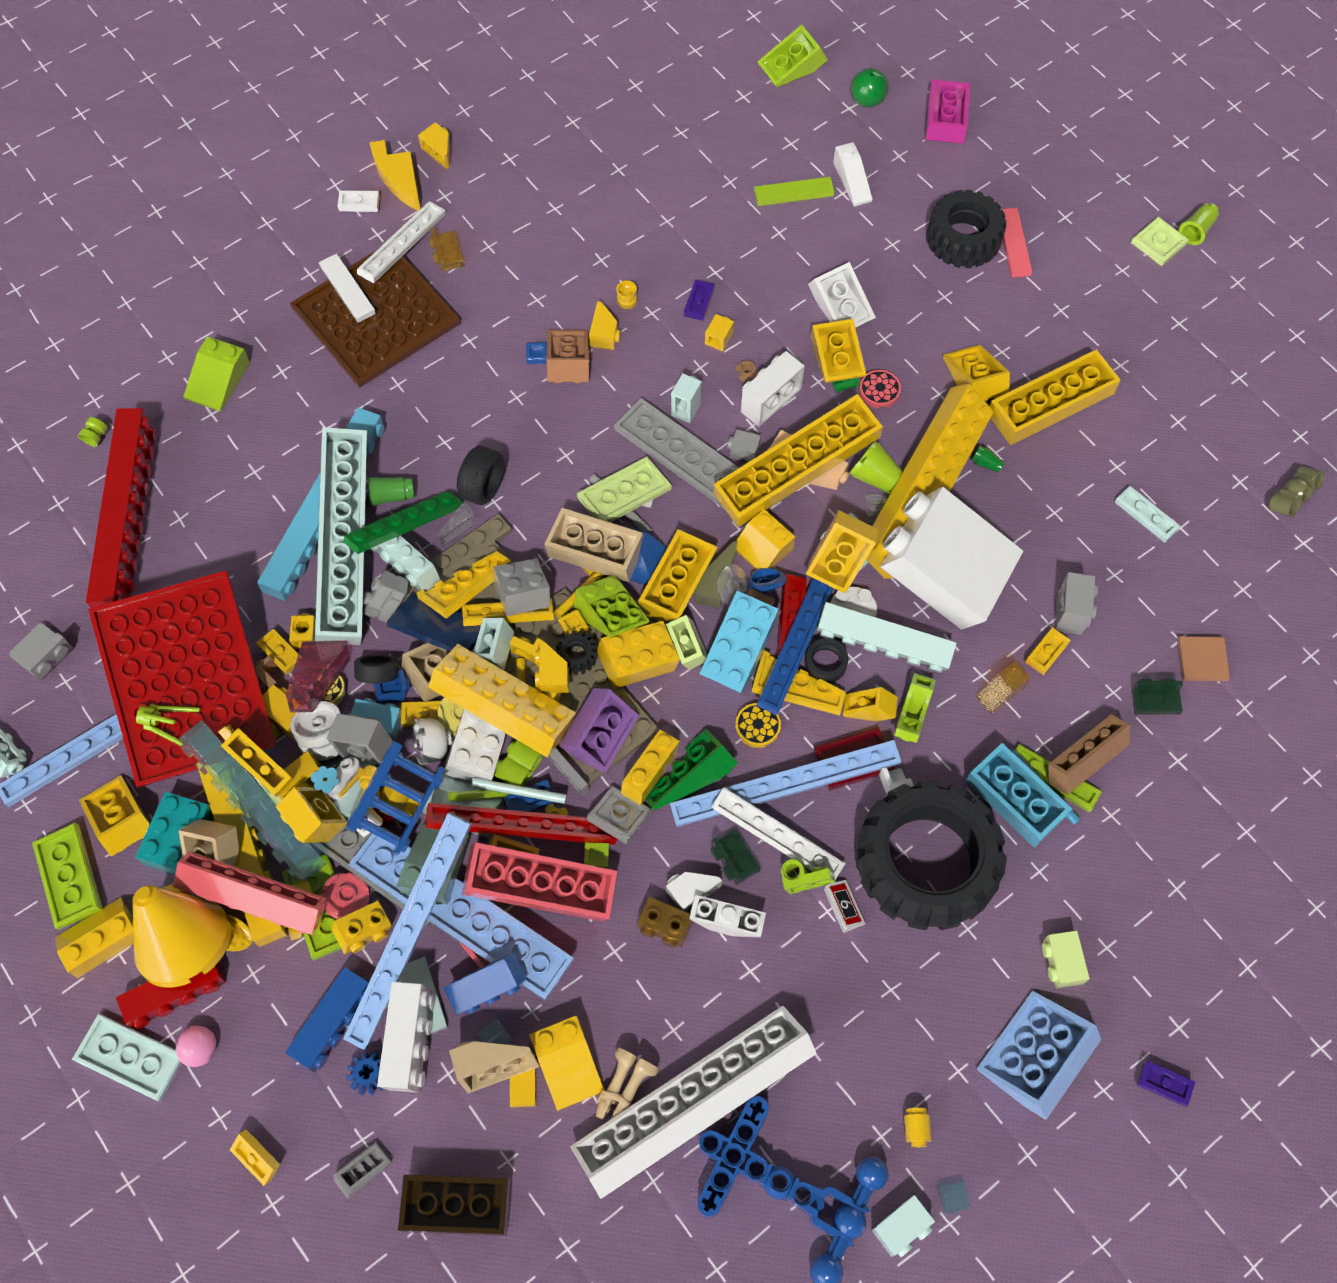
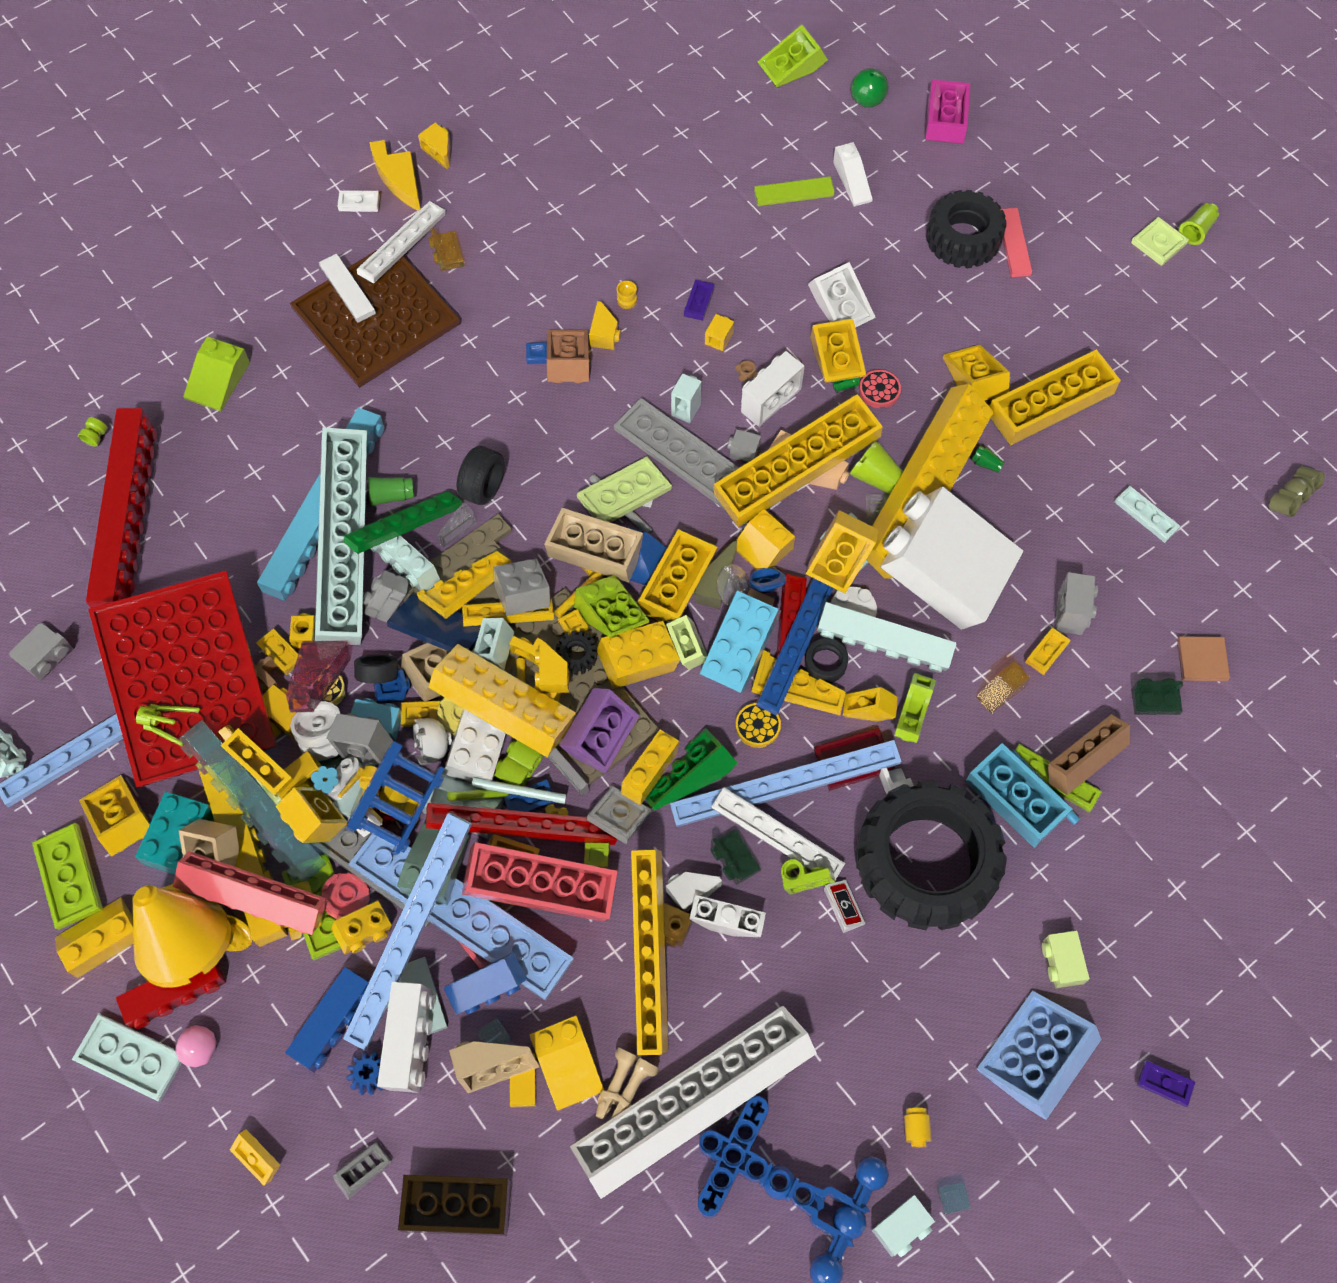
none -> yellow brick [631,850,668,1055]

